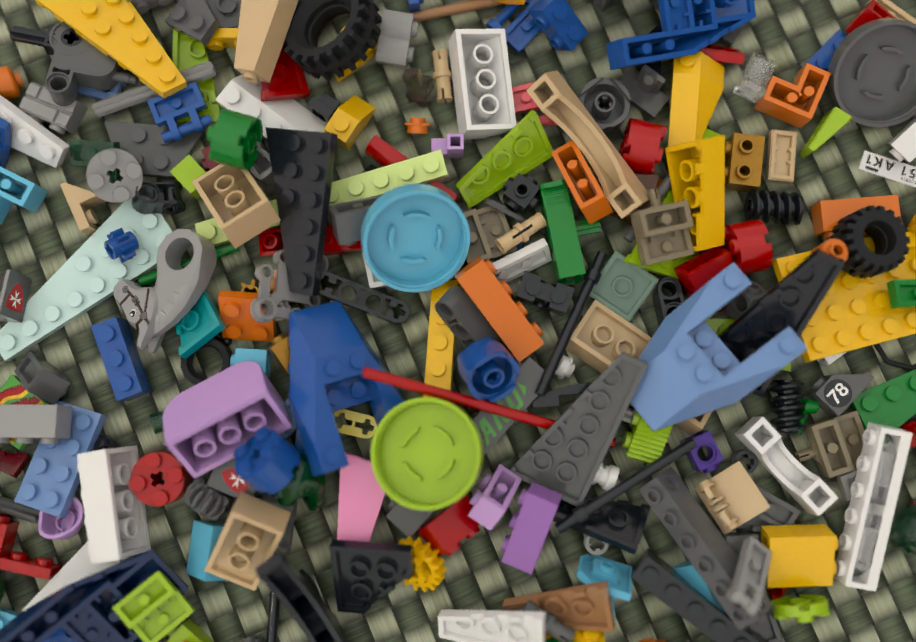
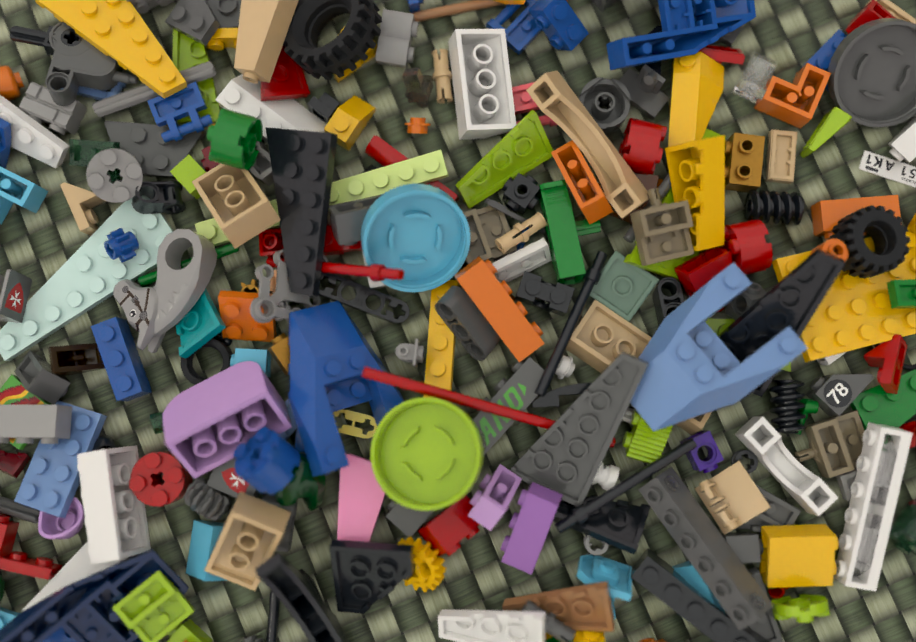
lavender piece [431,133,464,158] -> none
blue brick [457,337,520,402] -> none
light grey plate [726,536,772,616] -> none
none -> dark brown slope [48,343,105,376]
none -> red bar [266,257,404,281]
none -> light grey hinge [395,339,425,369]
none -> red slope [863,334,907,394]

